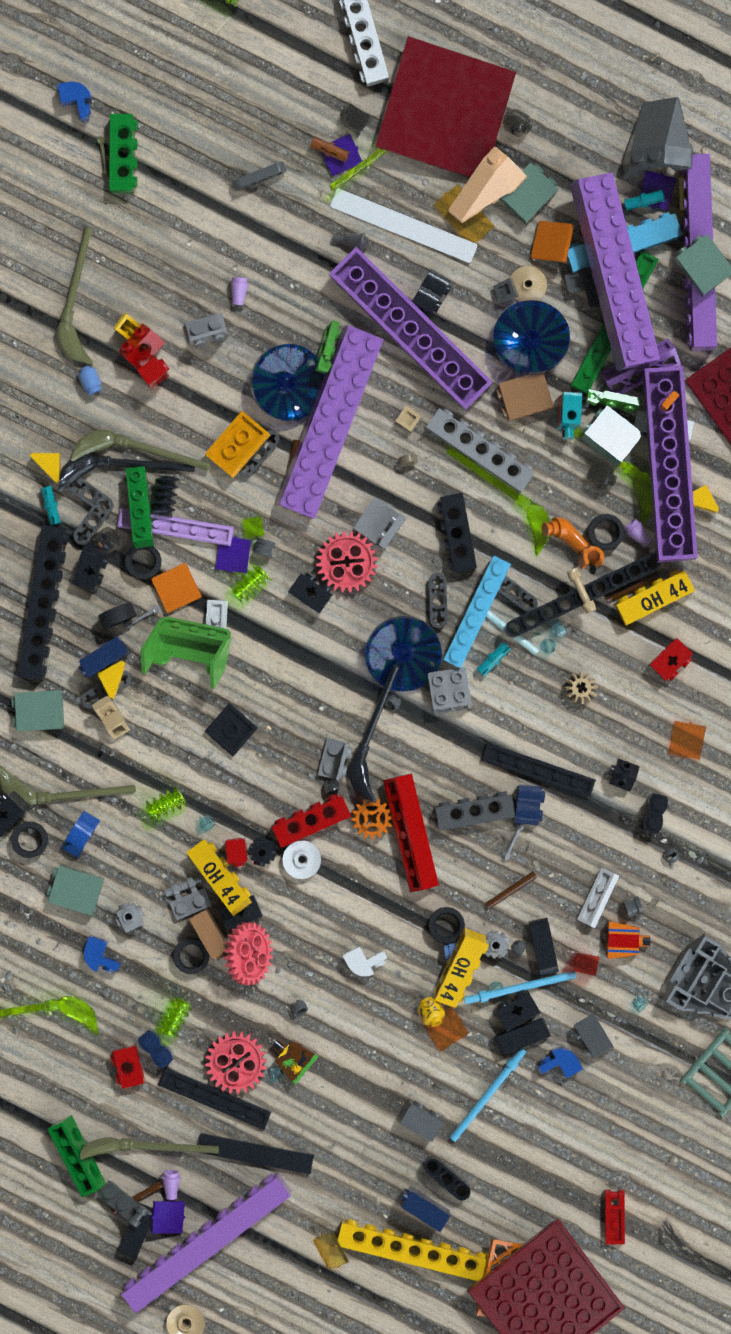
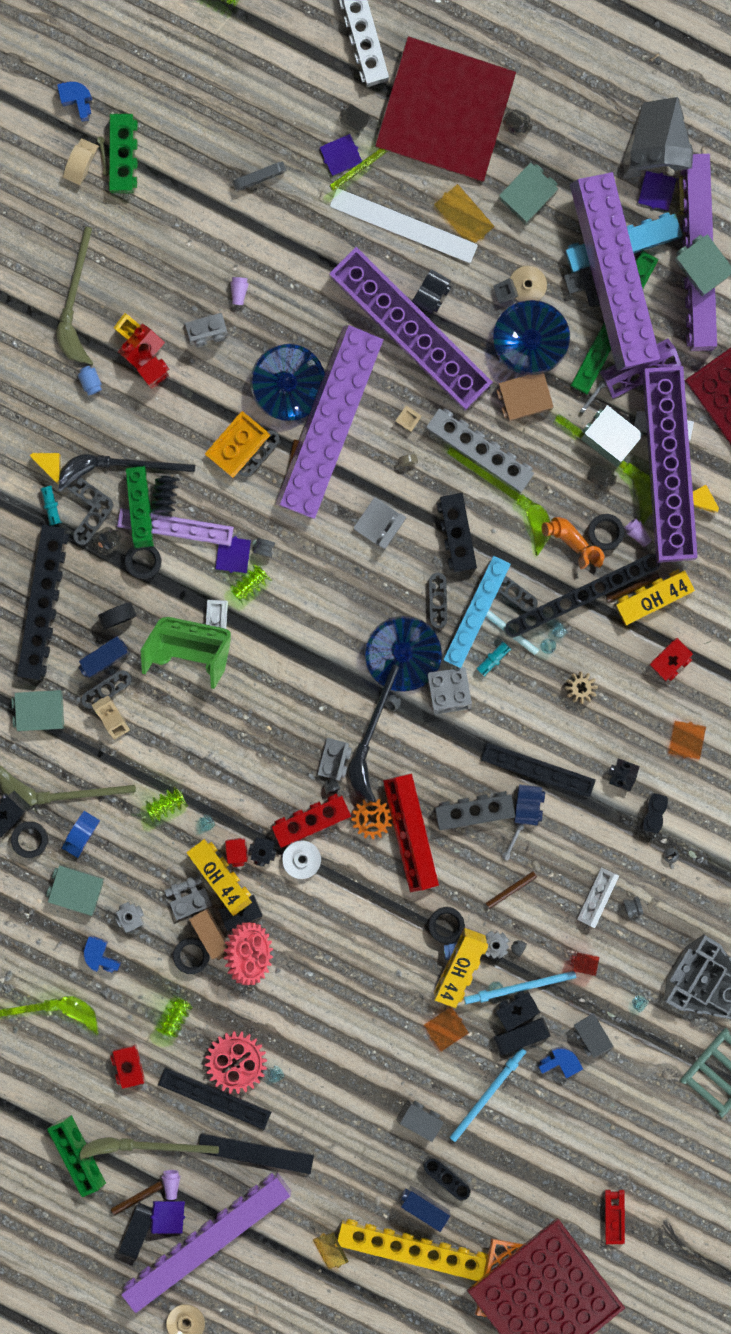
olive piece [71,430,211,471] -> none
black brick [72,543,109,591] -> none
yellow slope [97,661,126,699] -> none
dark grey plate [98,1180,148,1227] -> none
light grey hinge [124,605,160,629] -> none
dark blue brick [138,1028,174,1068] -> none
orange tile [151,562,202,613] -> none
black tile [204,703,258,756] -> none
clear neon green tile [243,516,265,538] -> none
torso [271,1038,319,1085] -> none
black brick [288,572,333,614] -> none
dark grey hinge [291,1000,308,1016] -> none
dark orange pin [310,136,350,163] -> none
bright green hinge [315,320,340,375] -> none
coral gear [316,531,378,593] -> none
flat silver cone [332,232,369,252] -> none
white brick [343,946,387,976] -> none
yellow head [417,997,445,1027] -> none
light nougat wedge [448,147,527,223] -> none
black beam [528,917,559,976] -> none
orange tile [531,220,574,263] -> none
teal torso [554,392,582,440] -> none
tan bar [567,568,597,614] -> none
bright green hinge [586,389,642,413] -> none
torso [606,921,650,959] -> none
teal pin [624,189,665,211] -> none
orange tile [660,391,679,412] -> none
none -> tan brick [63,138,99,185]

